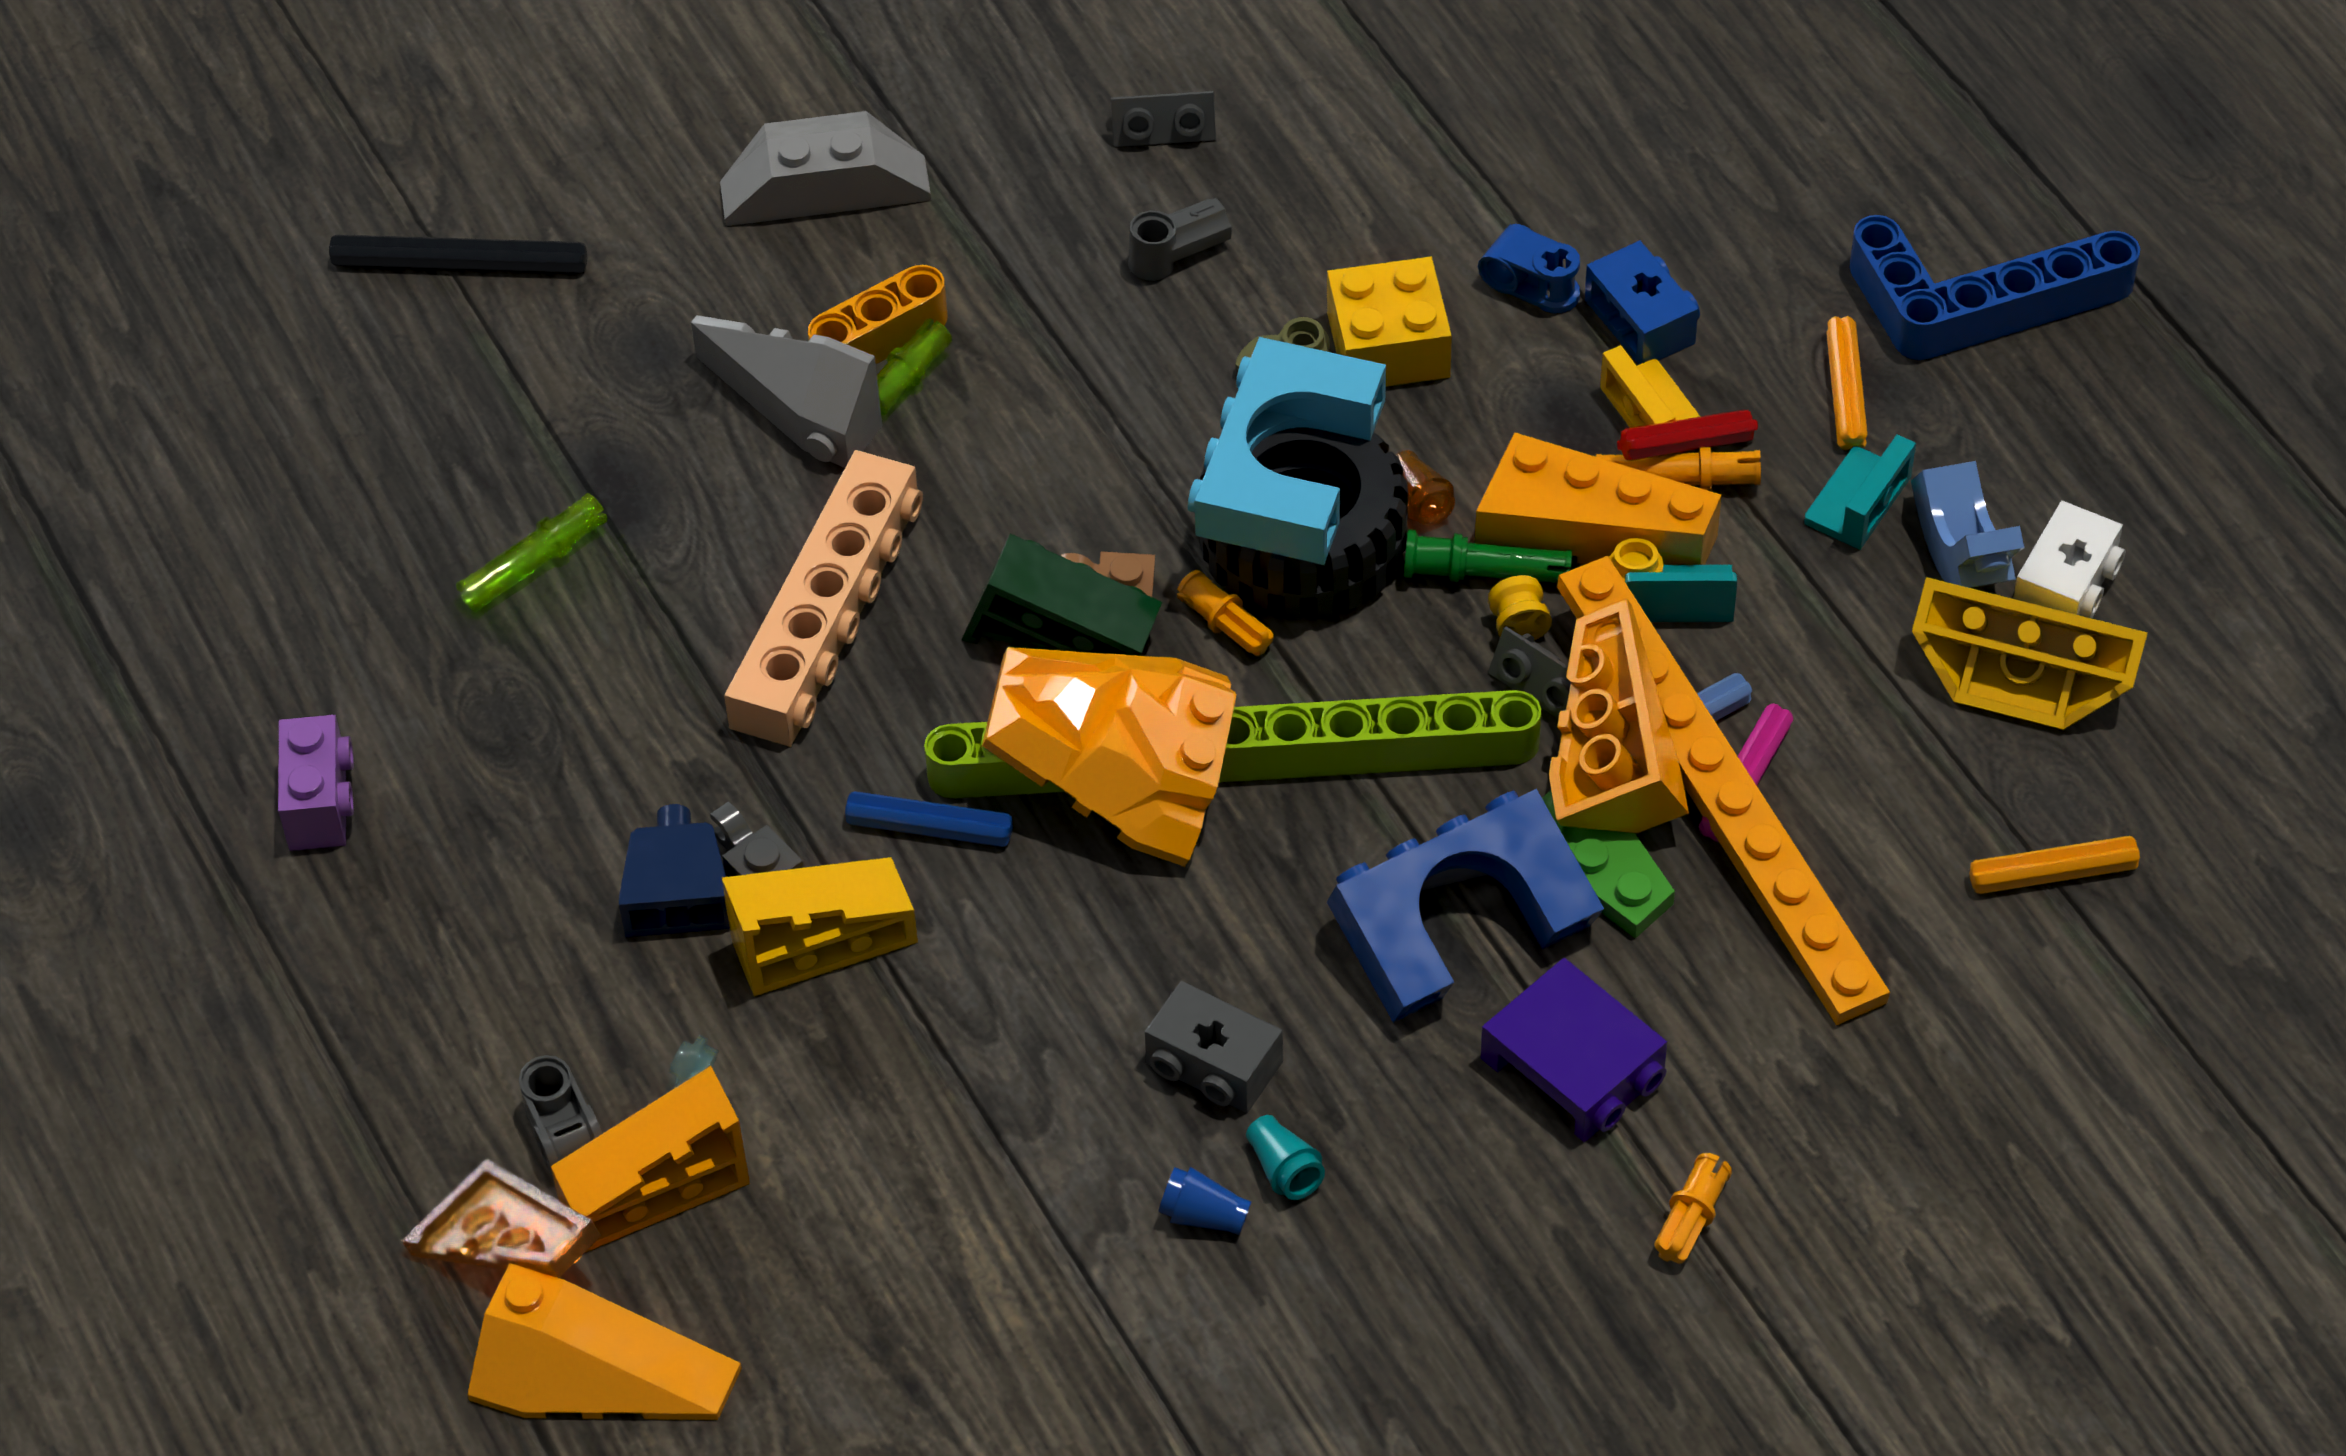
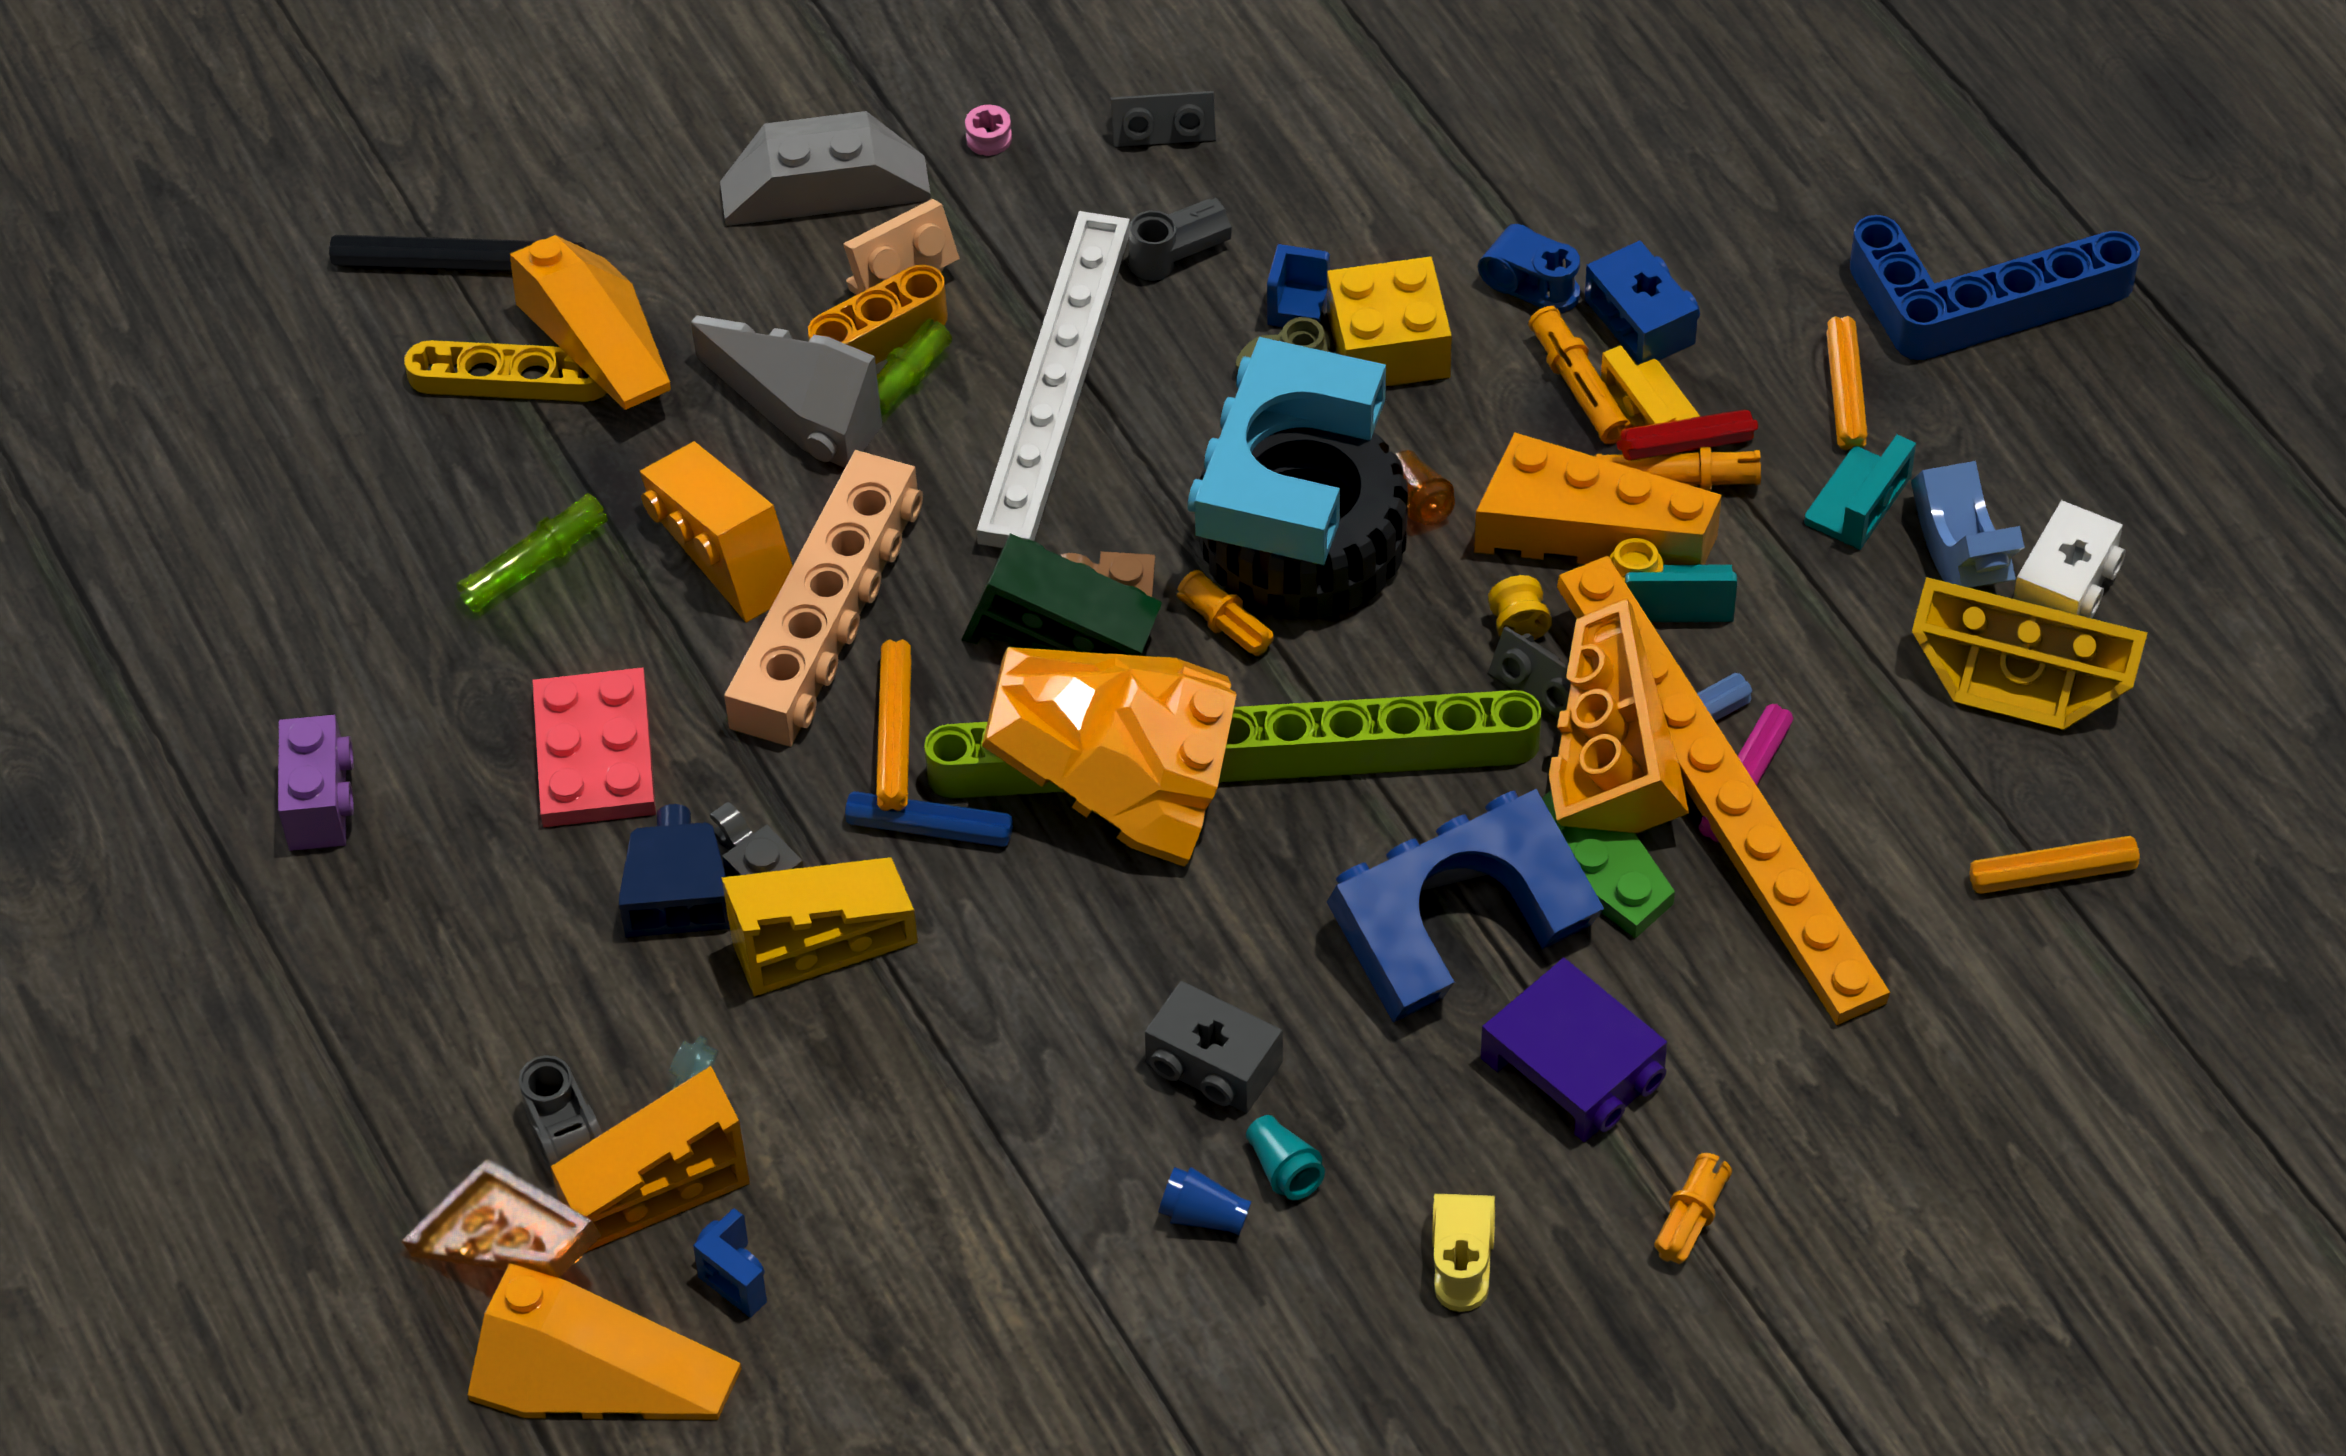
green pin [1403,529,1572,583] -> none
none -> yellow beam [404,340,607,402]
none -> light orange wedge [510,235,671,410]
none -> coral plate [533,667,656,828]
none -> light orange wedge [639,441,793,623]
none -> blue bracket [693,1208,767,1318]
none -> light nougat bracket [843,199,960,295]
none -> light orange axle [876,639,911,811]
none -> bright pink bush [965,104,1012,156]
none -> white plate [977,211,1130,548]
none -> blue panel [1267,244,1330,327]
none -> light yellow piece [1432,1194,1495,1312]
none -> light orange pin [1528,306,1632,444]

